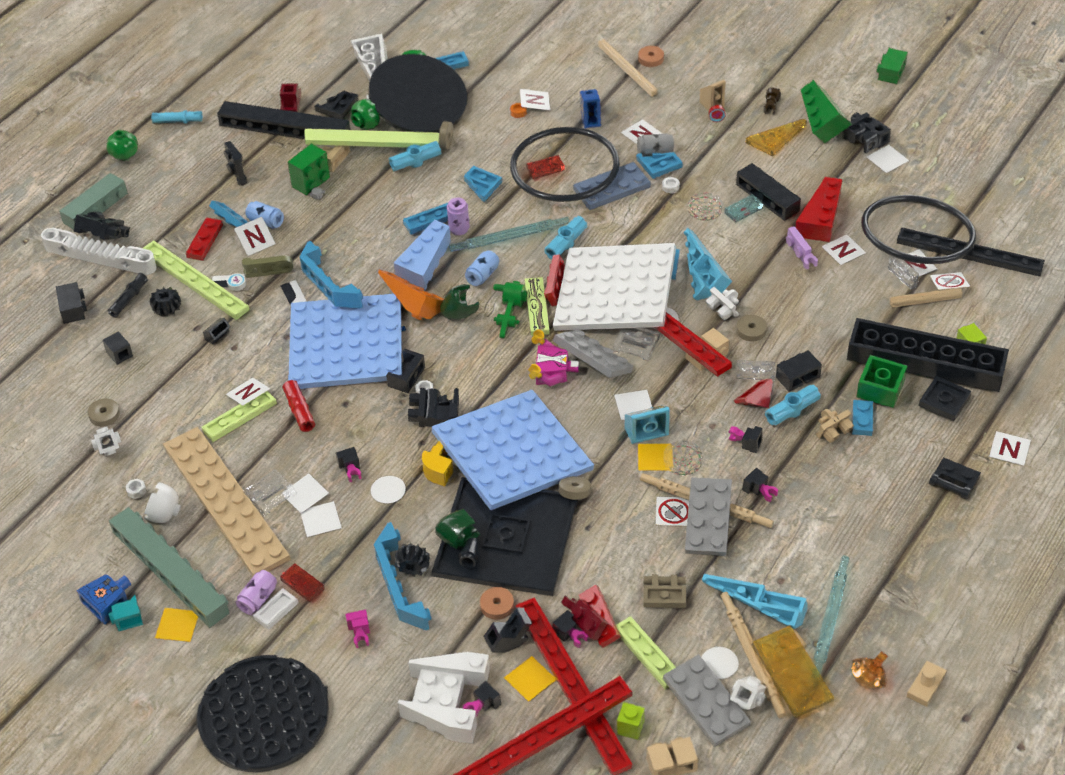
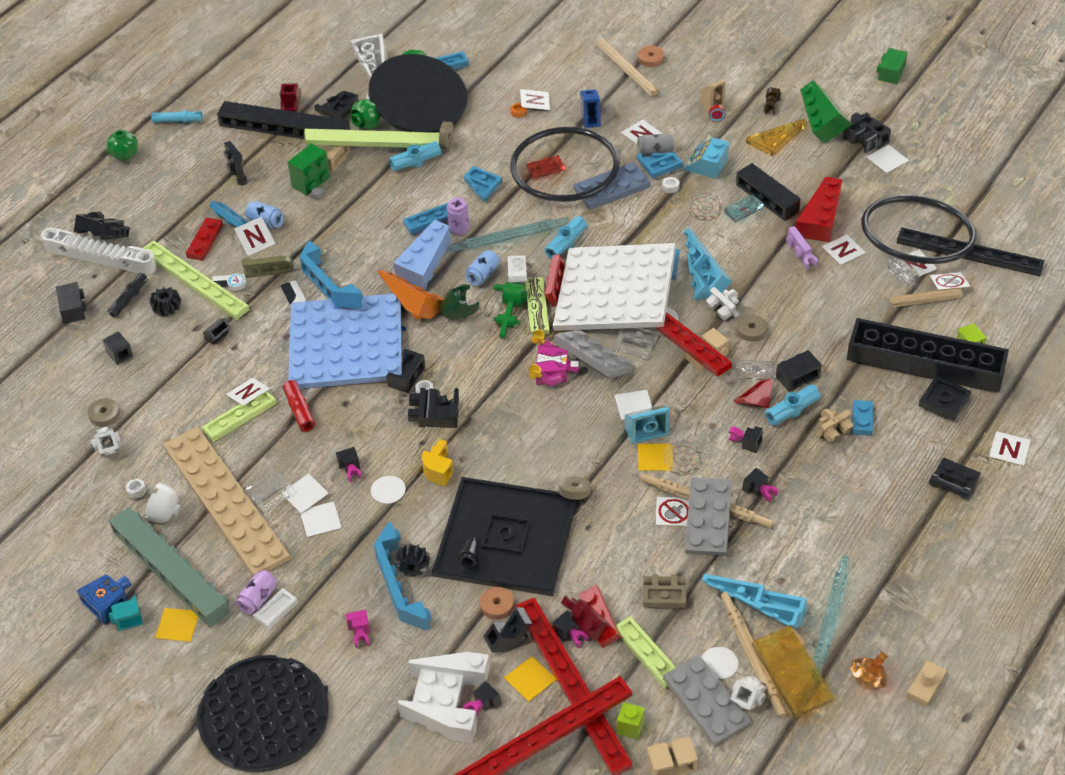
sand green brick [59,173,128,230] -> none
clear red plate [280,563,325,602] -> none
light blue plate [432,390,594,510] -> none
dark green piece [435,509,480,550] -> none
green brick [856,355,907,408] -> none
none -> white plate [508,255,527,283]
none -> medium azure slope [684,138,729,179]

